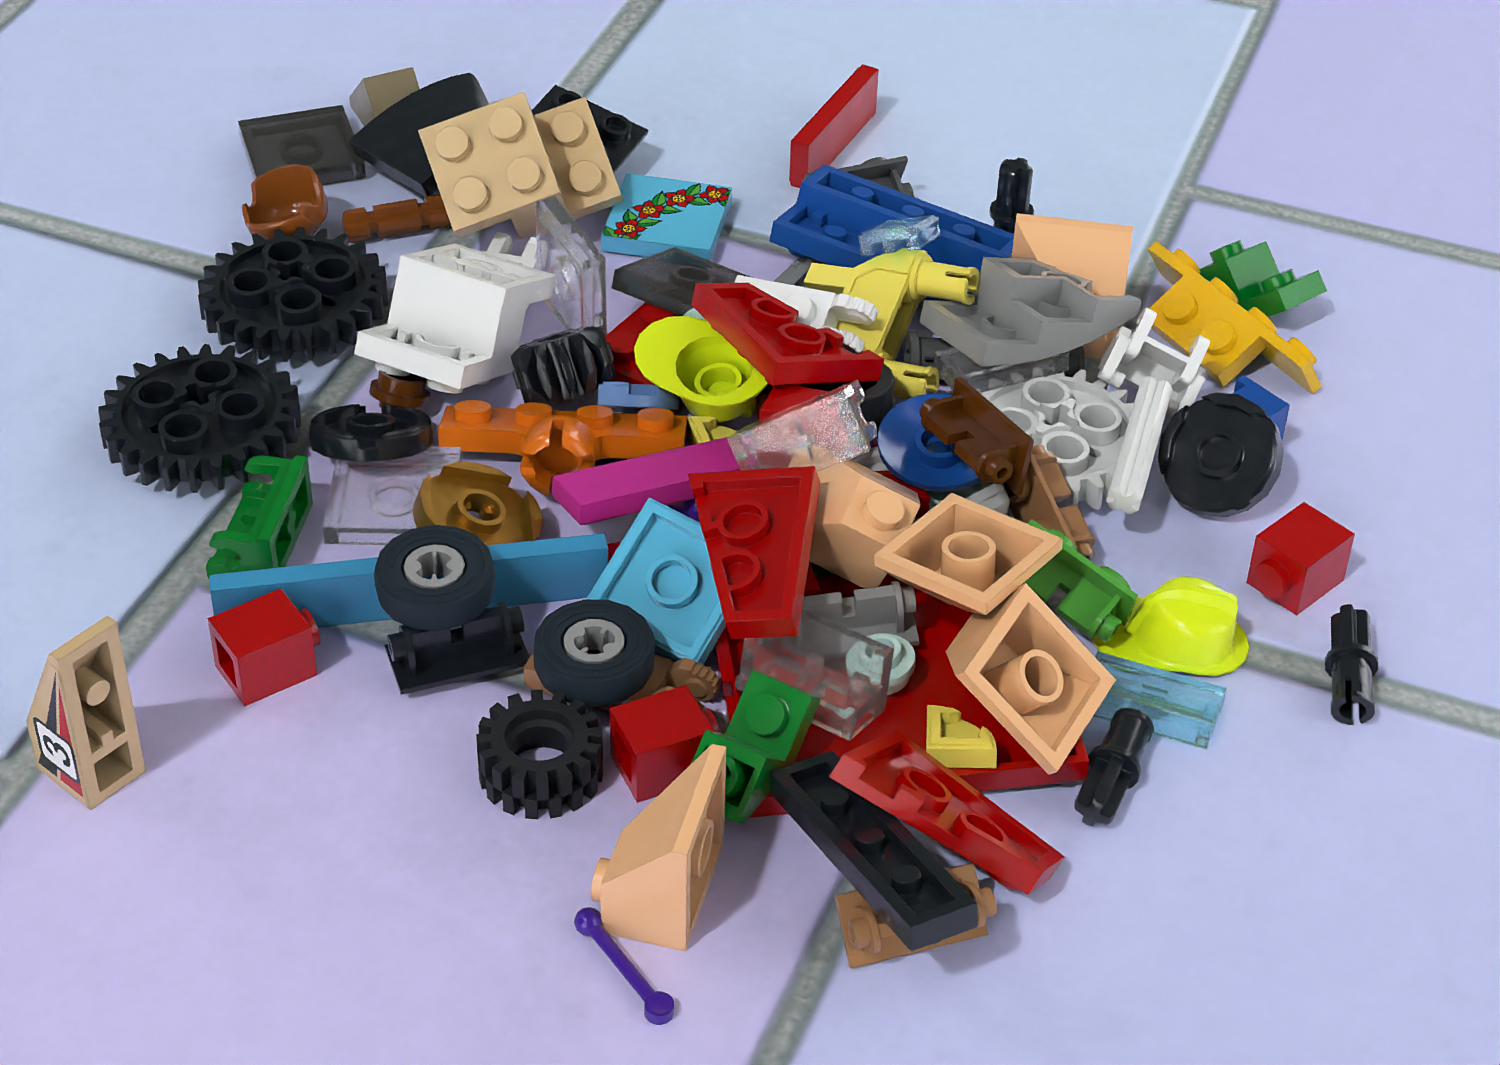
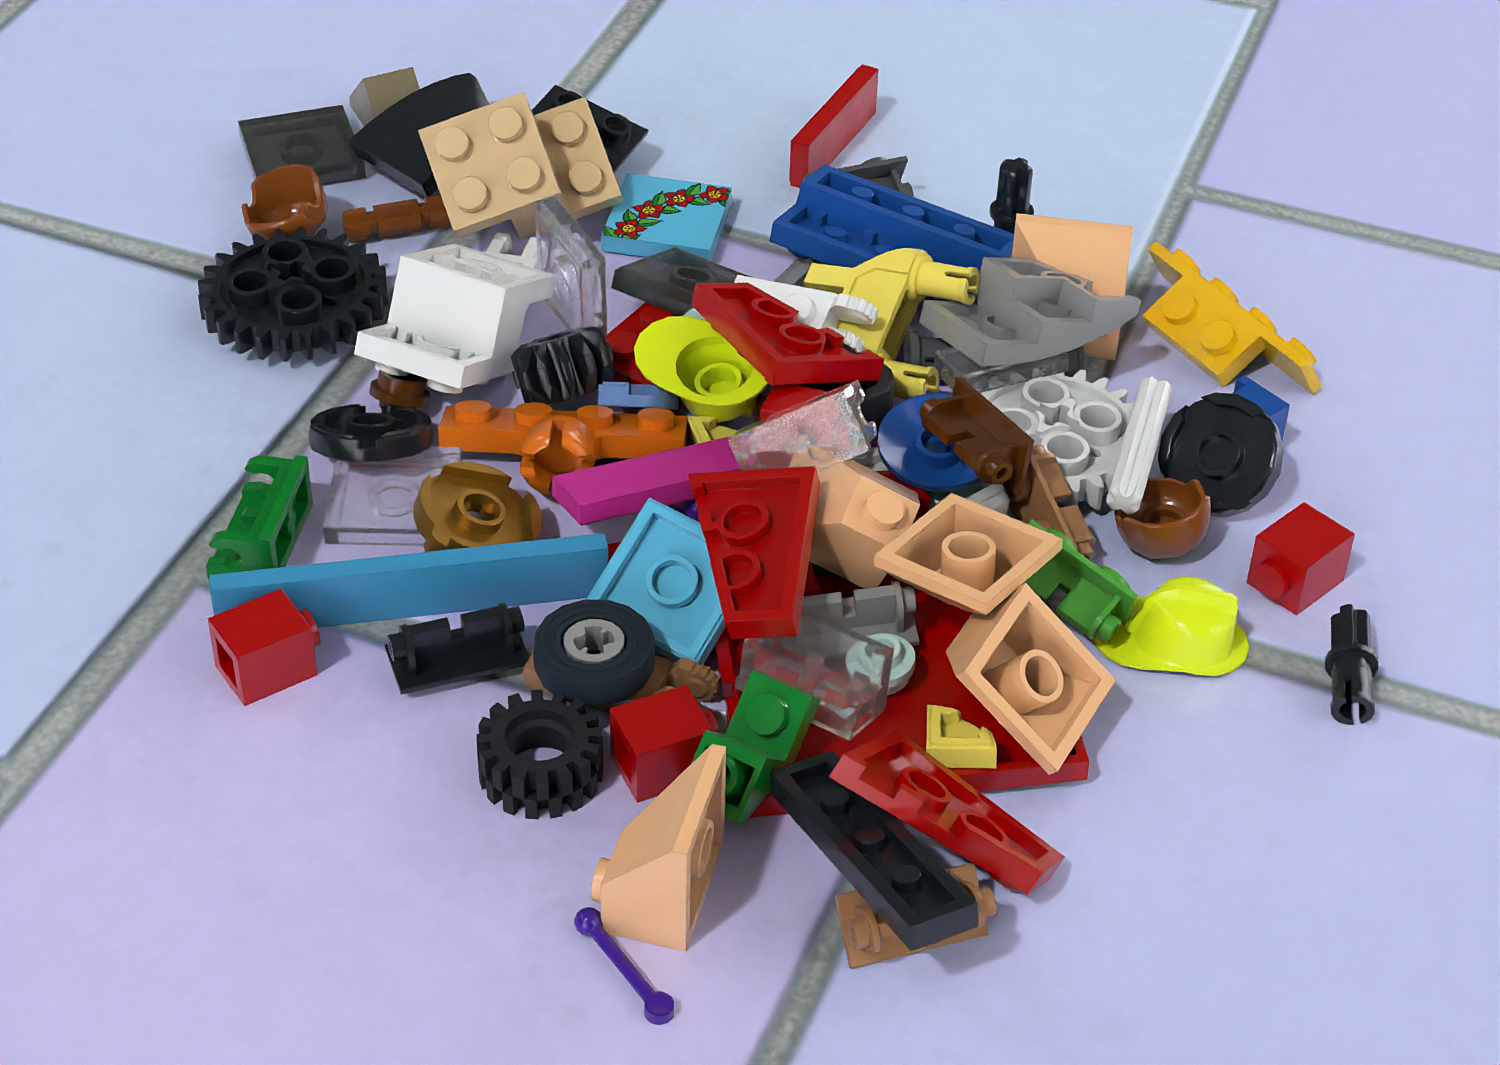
tan slope [26,615,146,810] -> none
black gear [98,344,302,493] -> none
black bush [374,525,496,631] -> none
clear light blue tile [859,215,940,256] -> none
black axle [1074,708,1154,827] -> none
clear light blue tile [1093,651,1227,749] -> none
white piece [1097,307,1210,416] -> none
green slope [1200,240,1327,317] -> none
none -> dark orange hair [1114,478,1211,559]

